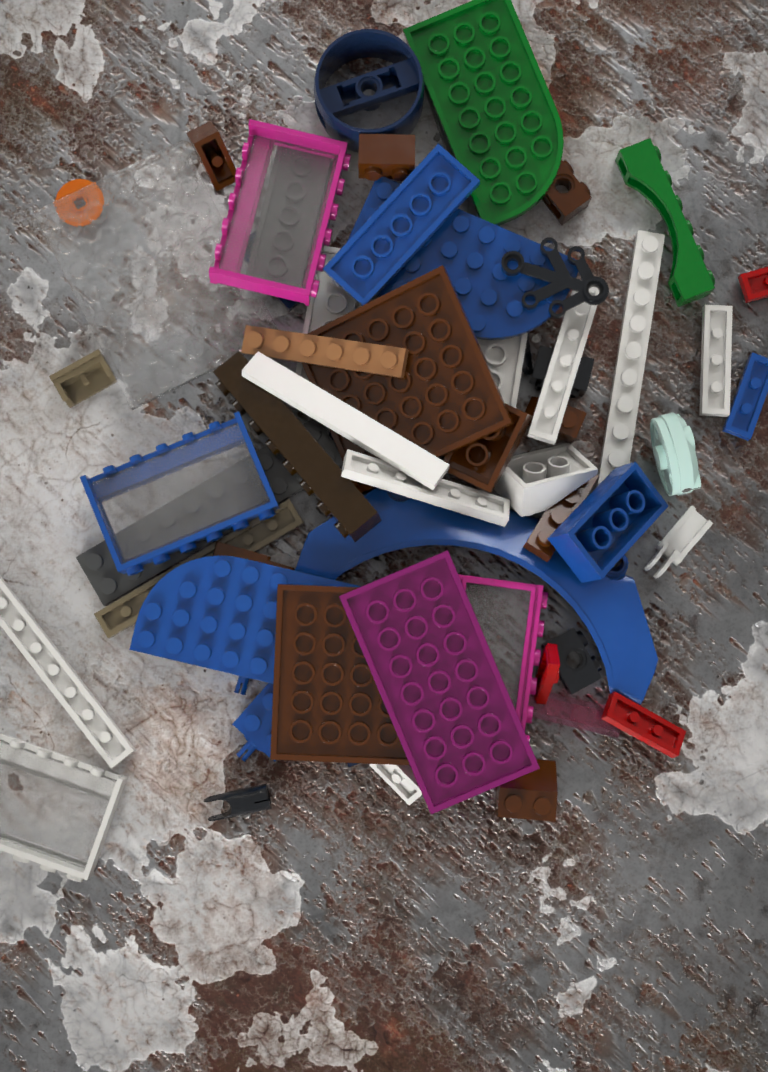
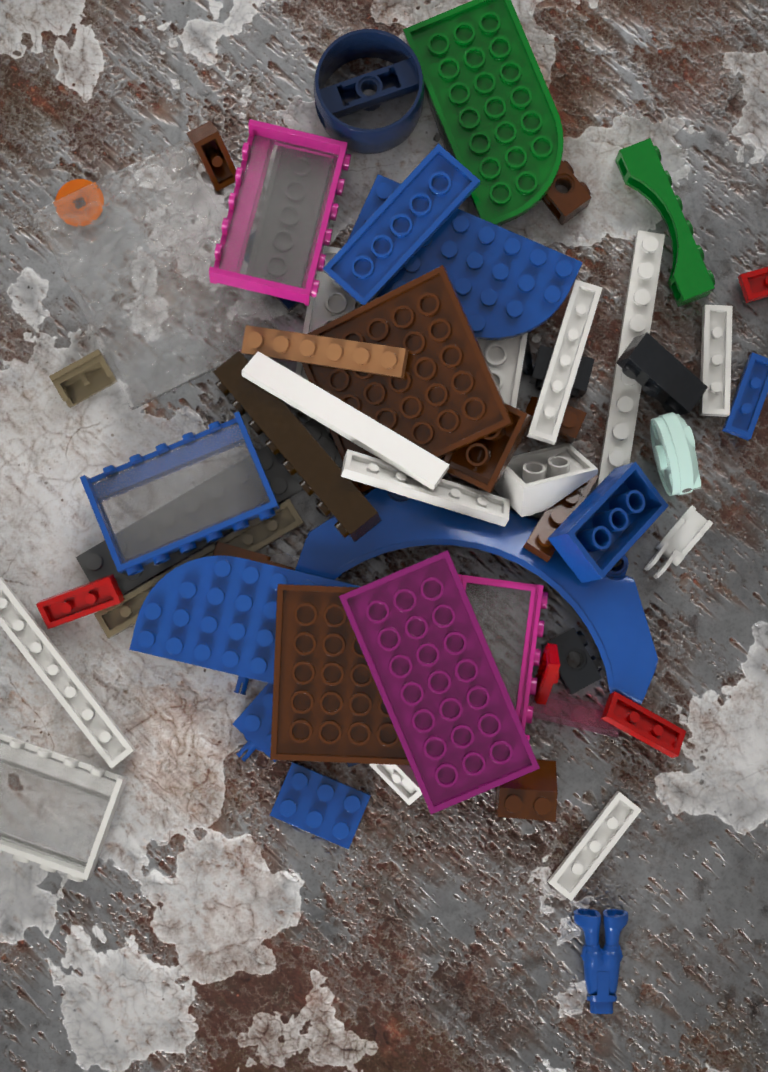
black piece [204,783,272,821] -> none
reddish brown slope [358,134,415,181] -> none
black plant [501,237,609,319] -> none
none -> red plate [36,574,125,629]
none -> blue plate [269,762,371,849]
none -> white plate [547,791,641,901]
none -> blue piece [574,909,628,1014]
none -> black brick [616,332,708,415]

